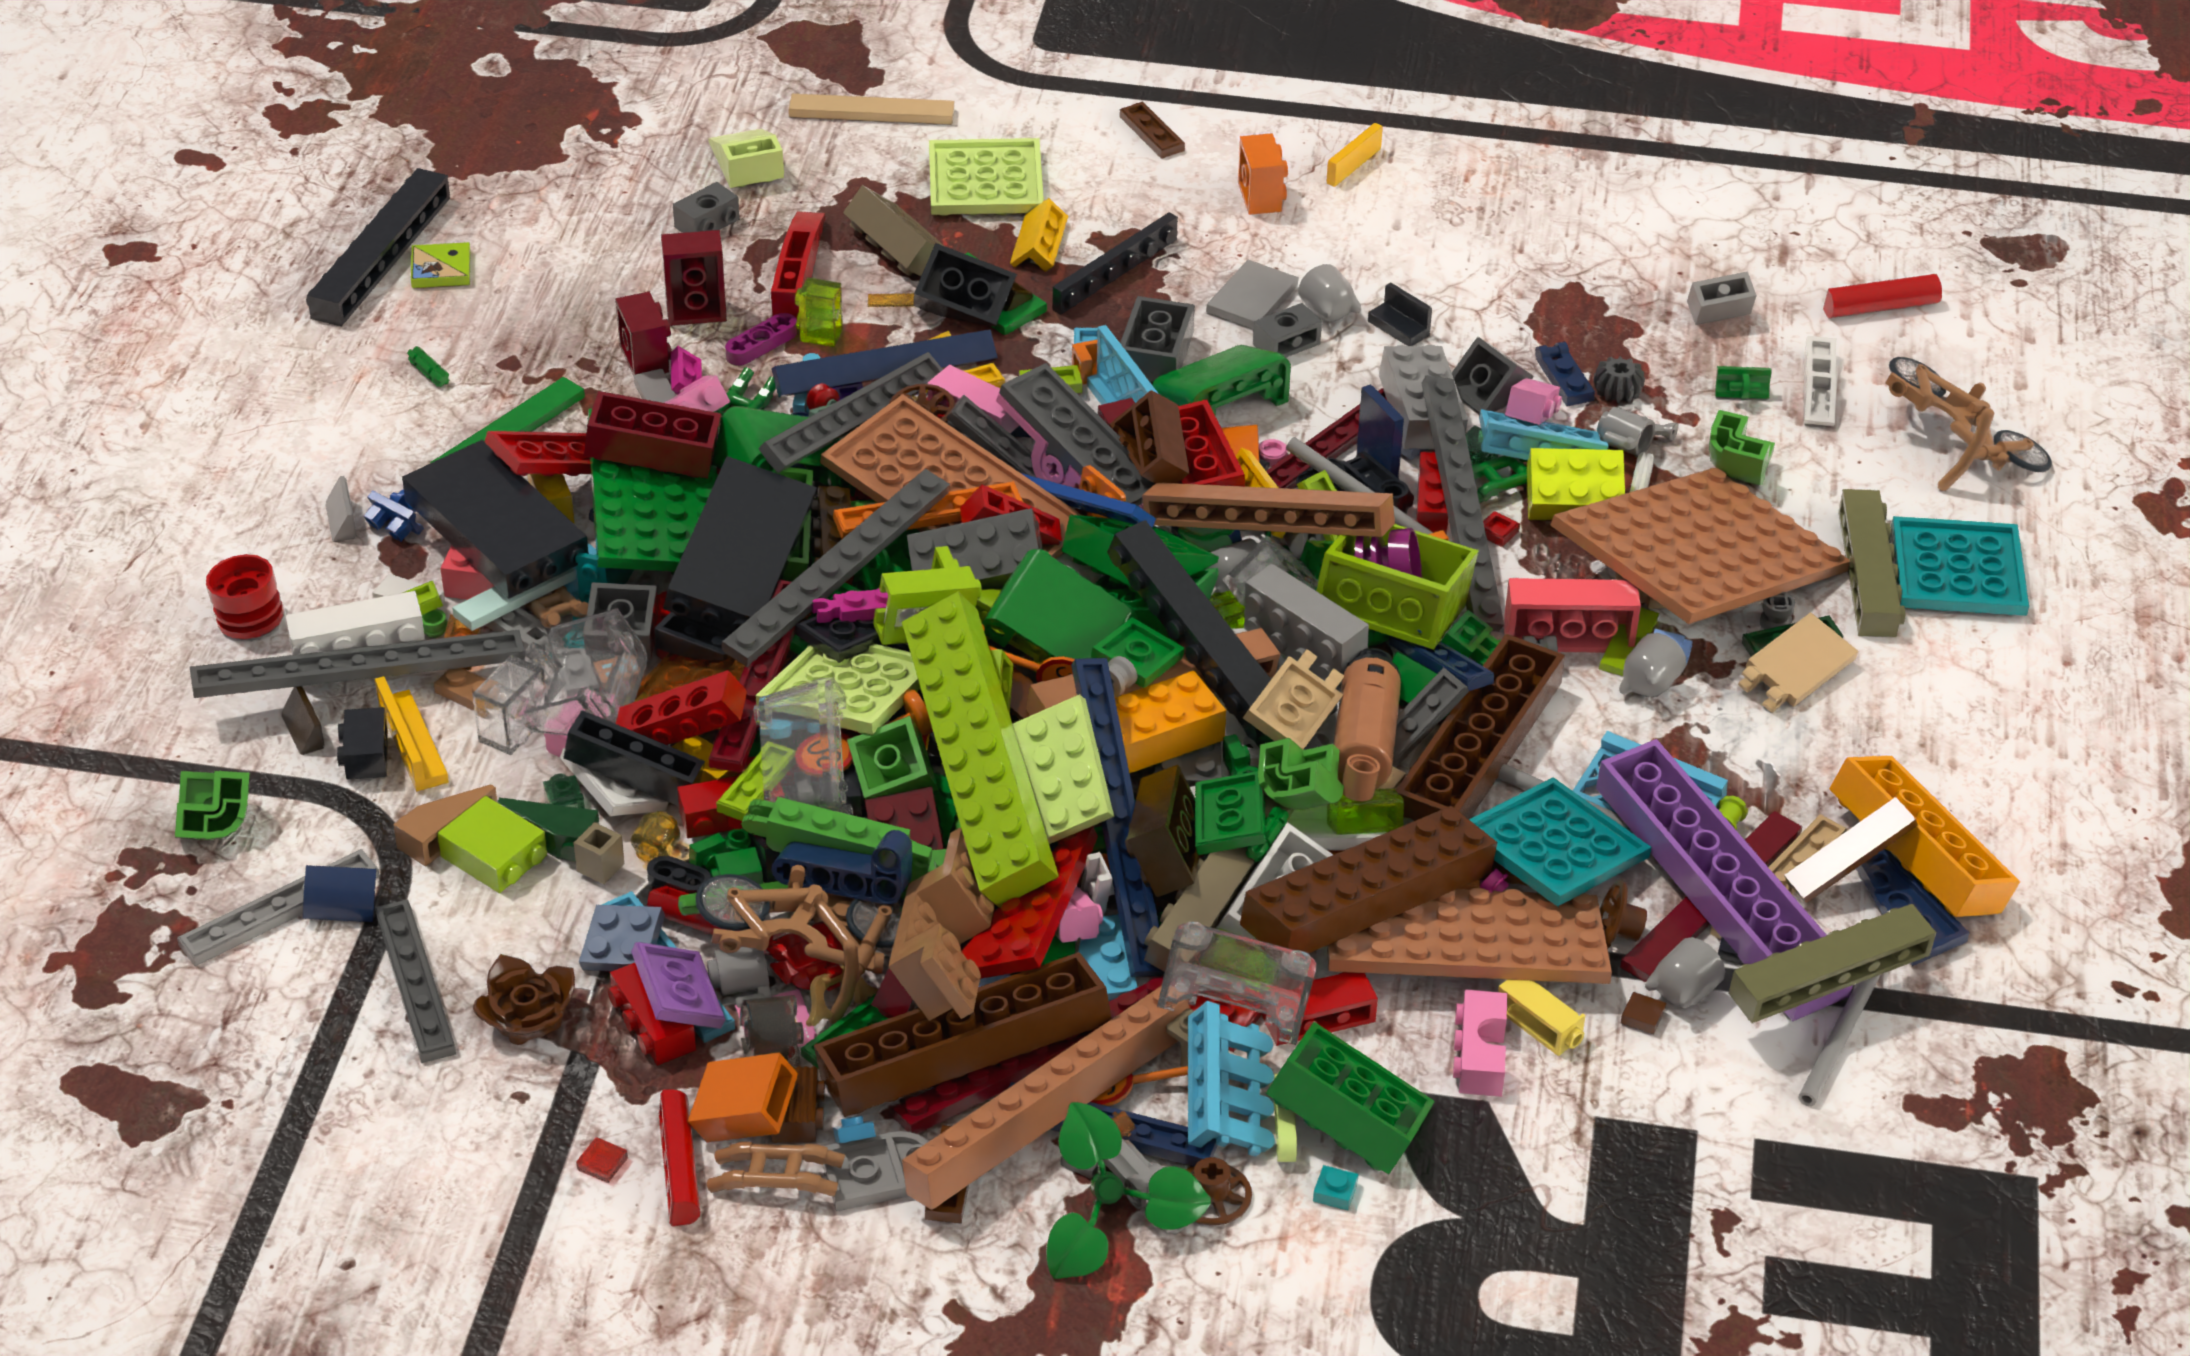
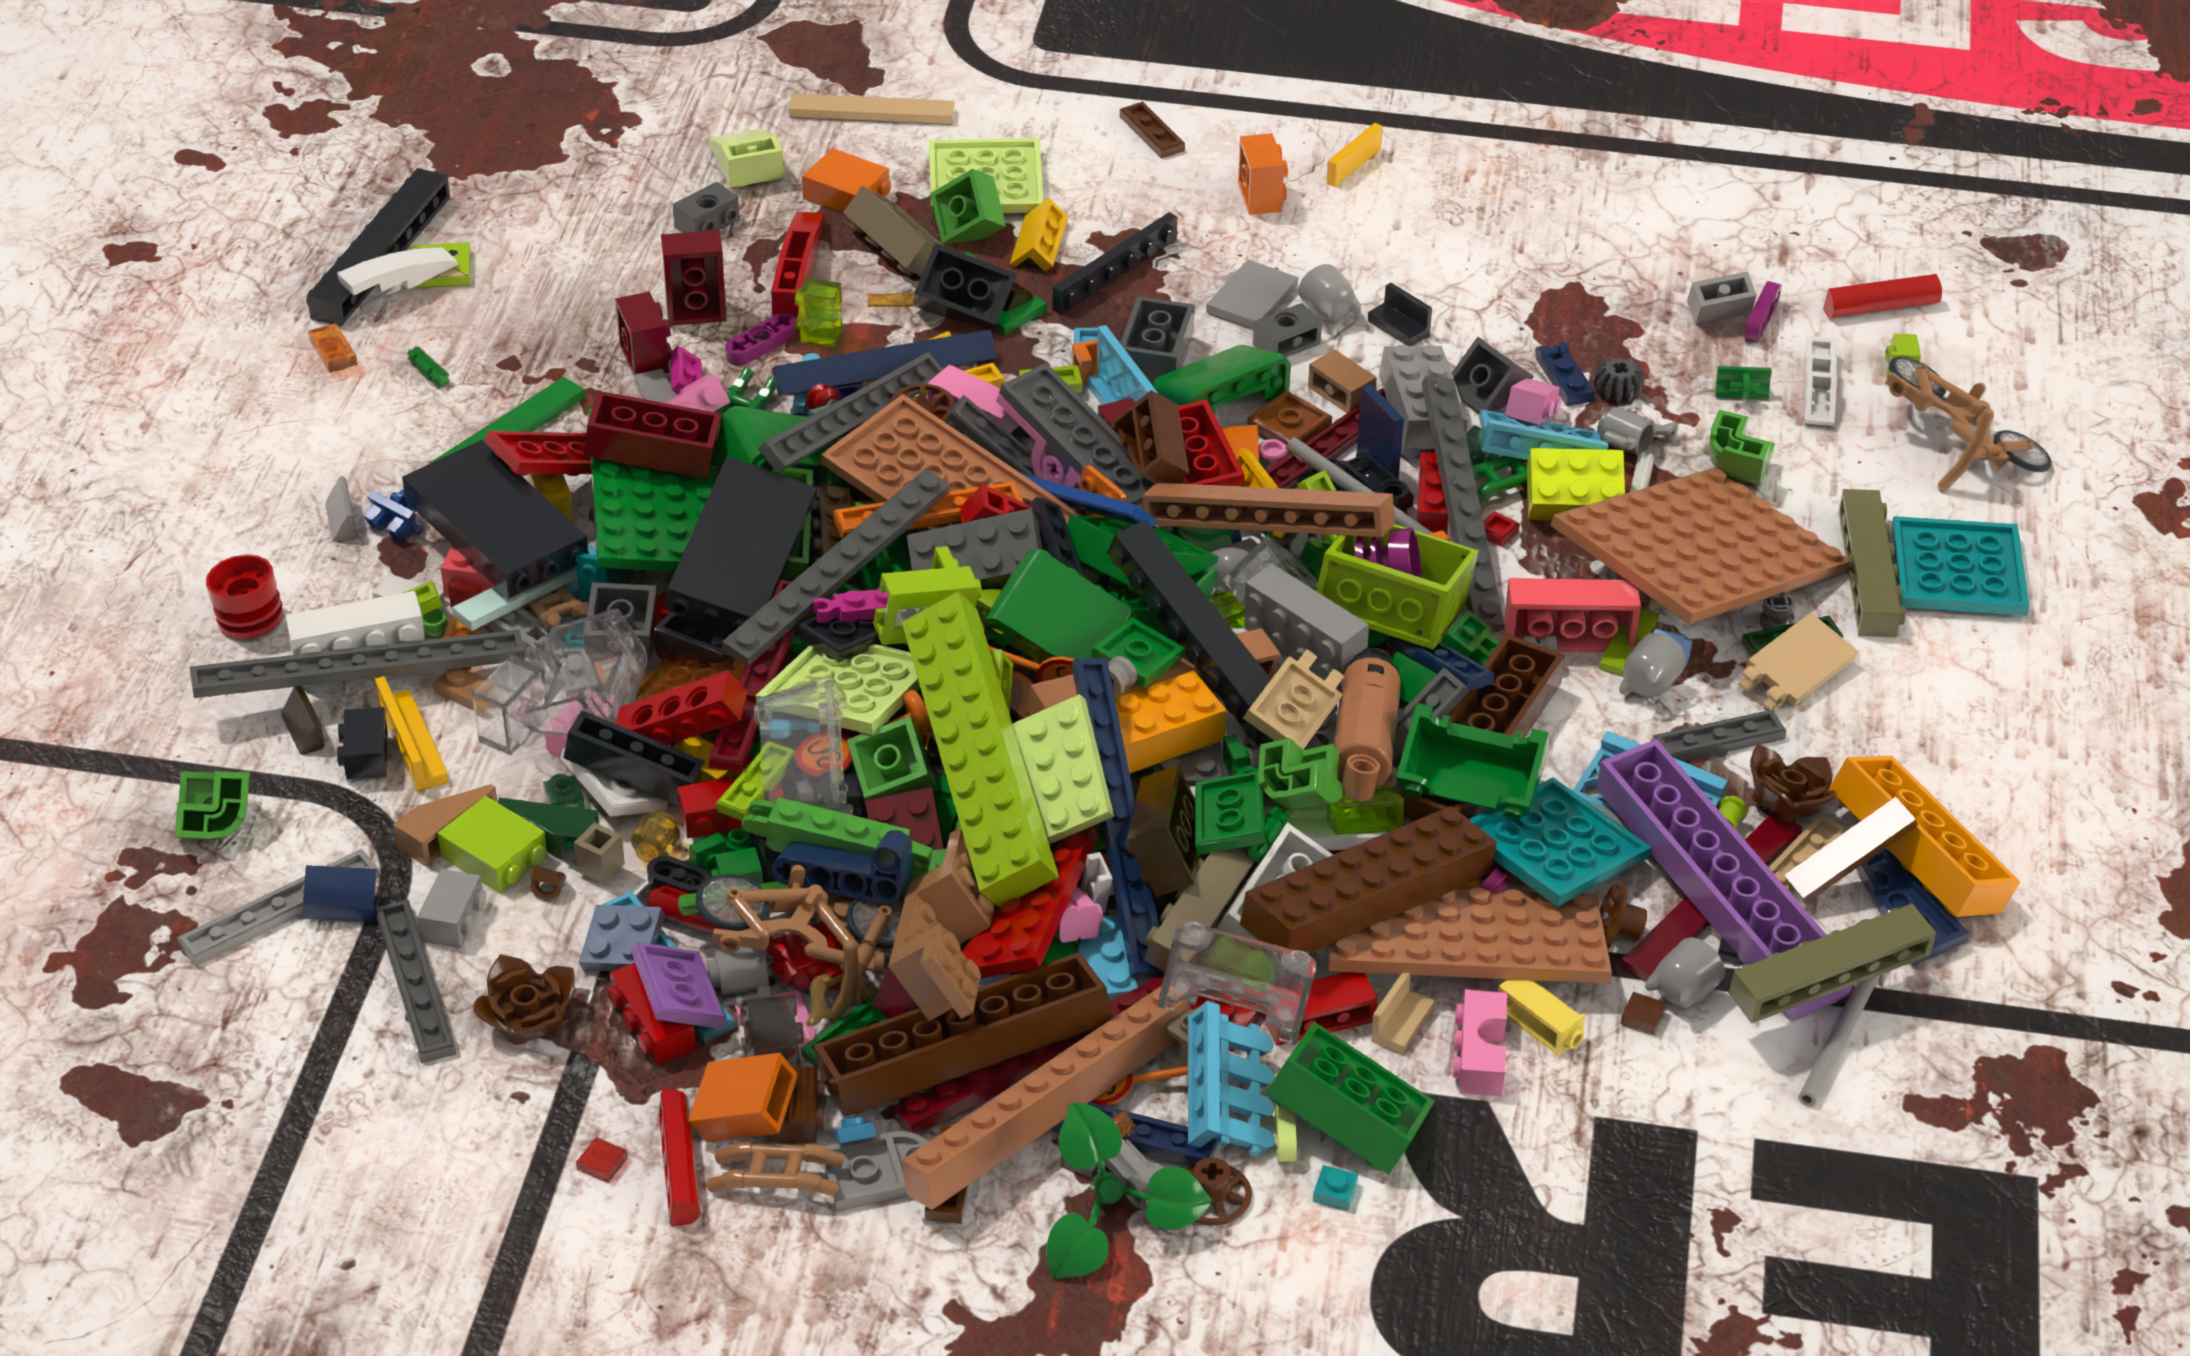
none -> clear orange plate [308,323,358,373]
none -> white slope [337,247,458,295]
none -> light grey brick [417,868,486,948]
none -> clear red tile [448,578,483,609]
none -> reddish brown tile [530,866,567,900]
none -> orange brick [802,148,891,214]
none -> bright green slope [930,169,1006,245]
none -> black tile [1030,497,1085,578]
none -> dark orange plate [1247,390,1332,446]
none -> medium nougat brick [1308,349,1377,413]
none -> tan panel [1371,973,1435,1055]
none -> green windscreen [1396,703,1549,820]
none -> dark grey tile [1652,709,1787,761]
none -> magenta beam [1744,281,1782,342]
none -> reddish brown brick [1750,743,1838,823]
none -> lime brick [1885,333,1921,379]

